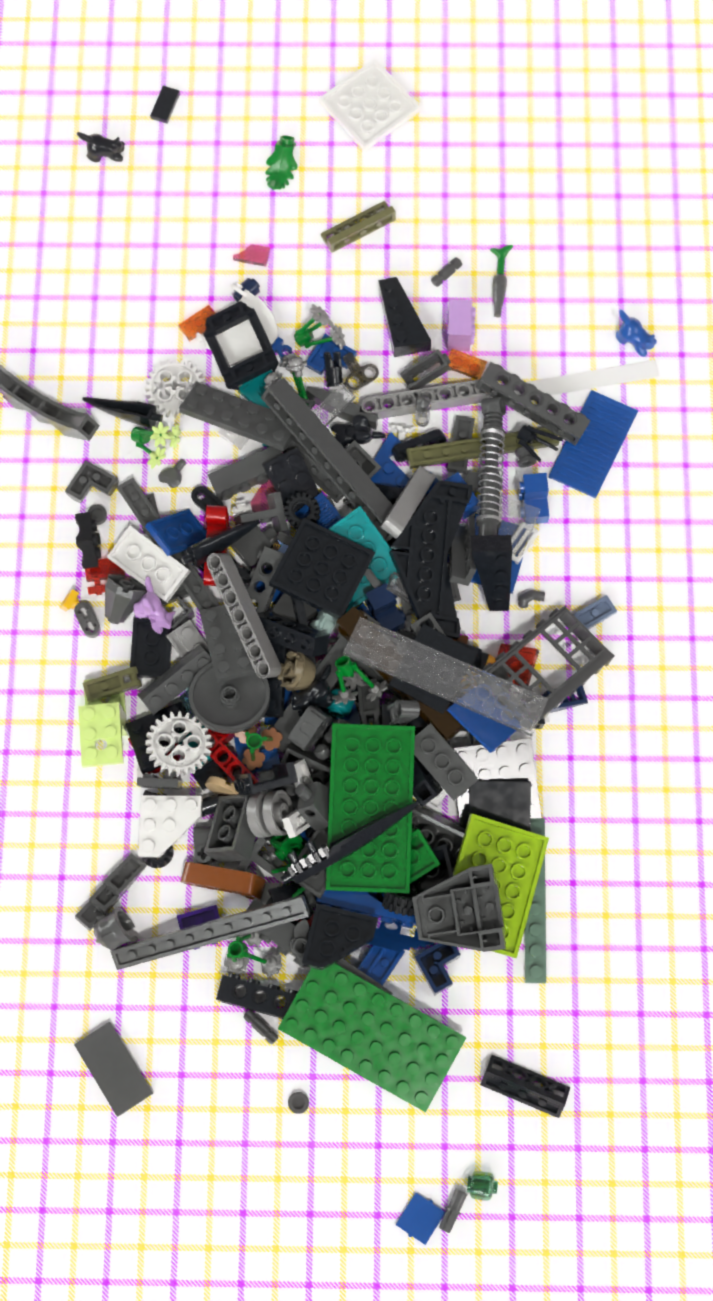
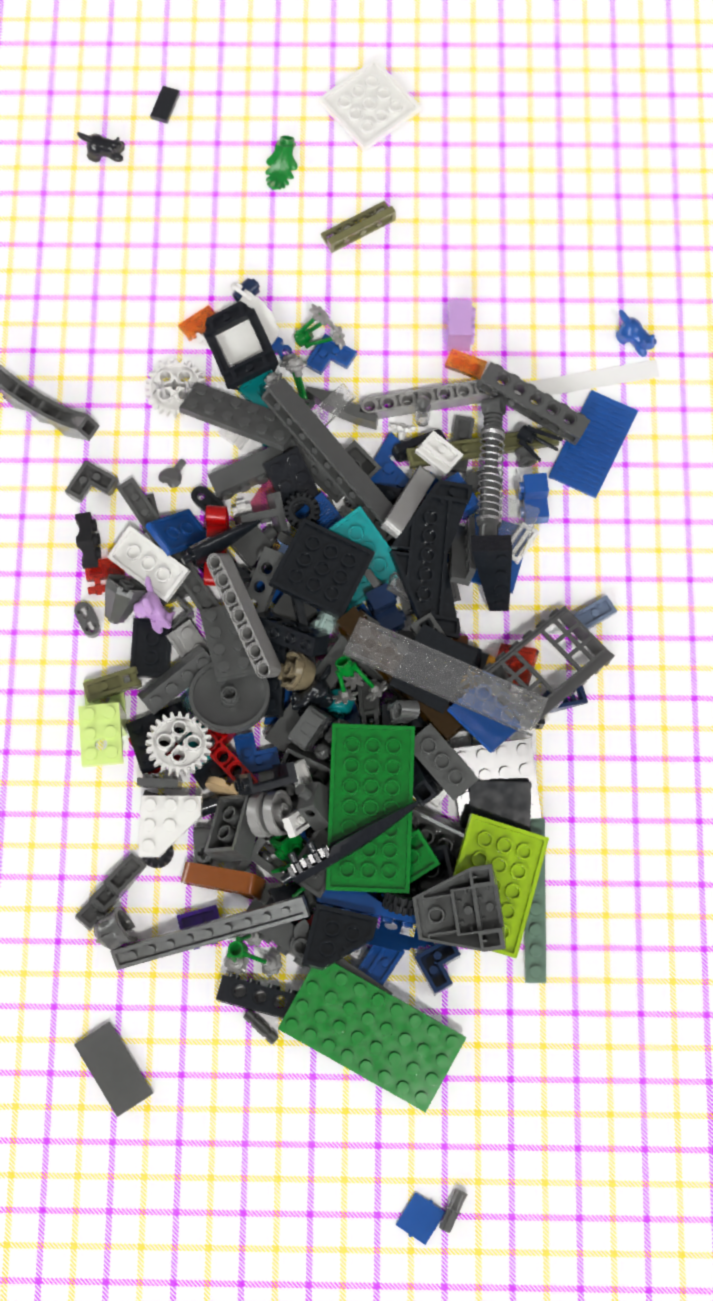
yellow plate [59,589,79,612] -> none
black piece [82,397,163,429] -> none
dark grey tile [88,505,107,525] -> none
yellowish green plant [131,422,181,469] -> none
clear pink tile [233,244,271,267] -> none
nougat plant [234,725,283,771] -> none
dark grey tile [288,1092,309,1114] -> none
black hinge [324,351,344,387] -> none
black animal [331,415,386,449] -> none
clear smoke beam [343,352,379,393] -> none
black wedge [378,277,431,357] -> none
dark grey window [399,349,451,390] -> none
dark grey axle [431,257,463,287] -> none
clear green head [467,1170,498,1201] -> none
black fence [480,1054,571,1118] -> none
dark grey piece [490,245,514,318] -> none
dark grey arm [518,590,545,608] -> none
none -> white plate [415,430,464,477]

